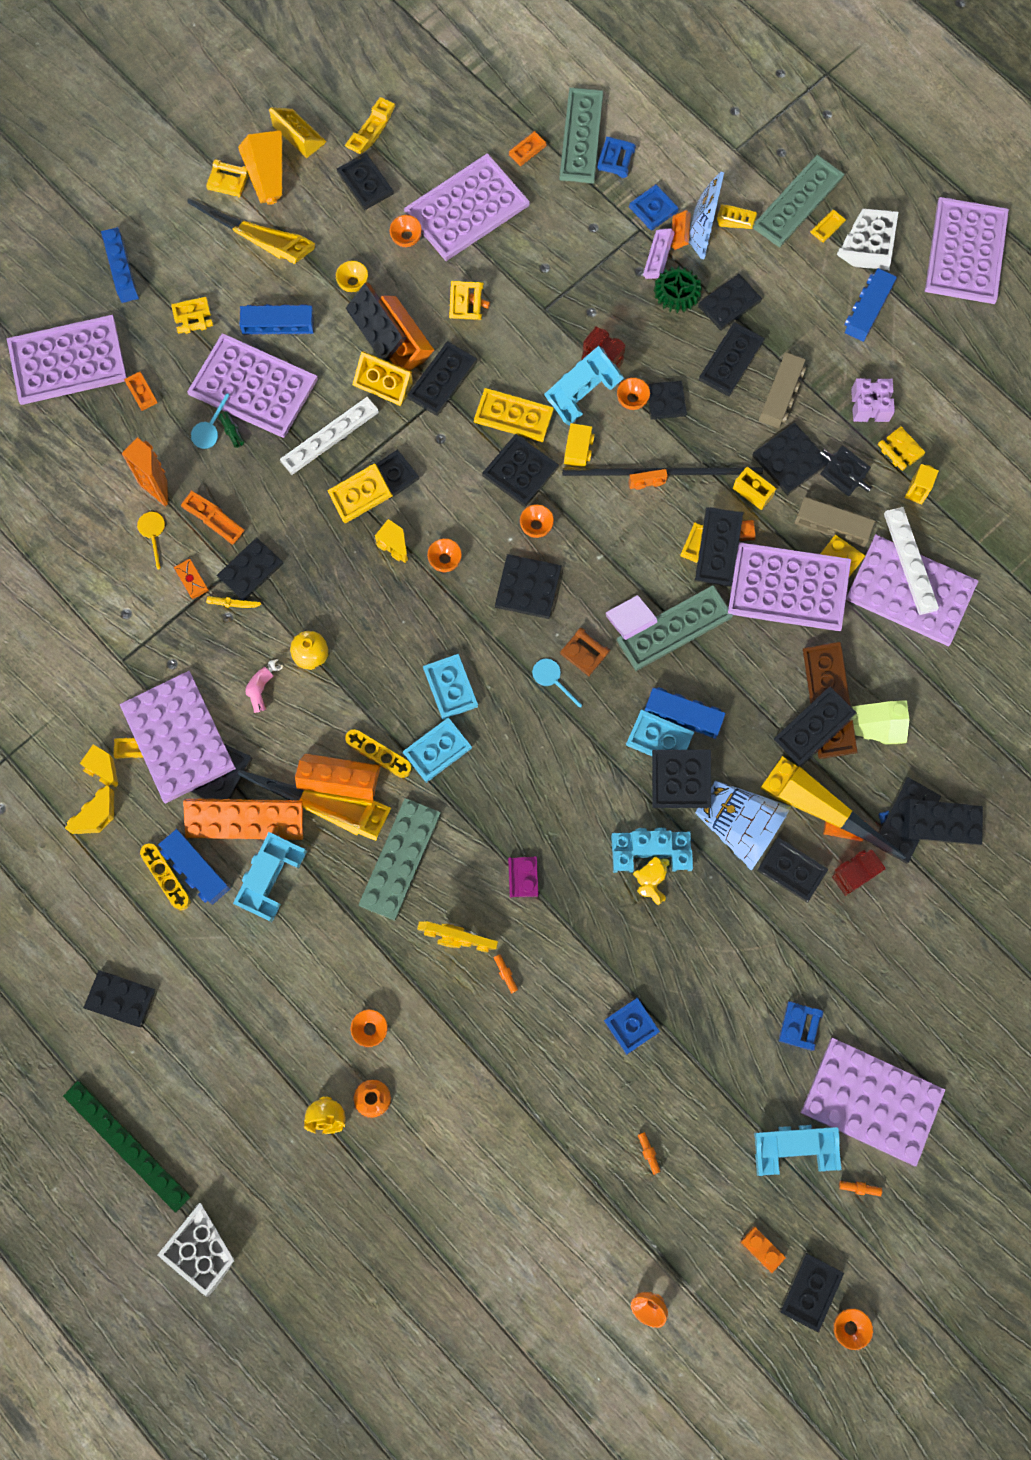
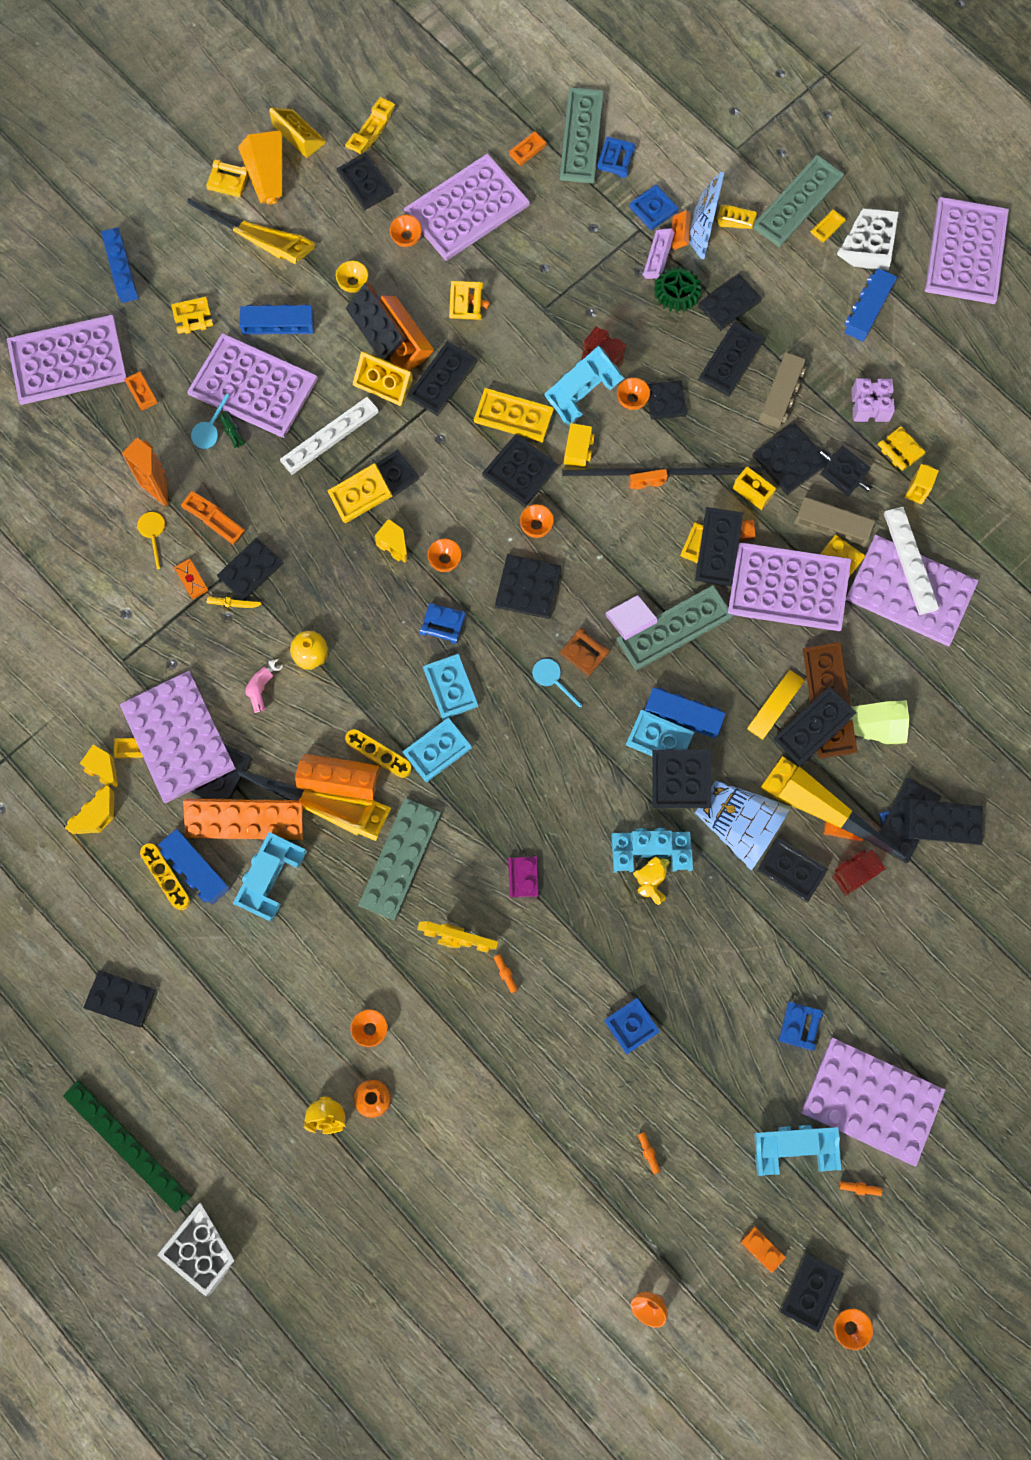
none -> blue plate [420,603,465,644]
none -> yellow slope [747,670,805,740]

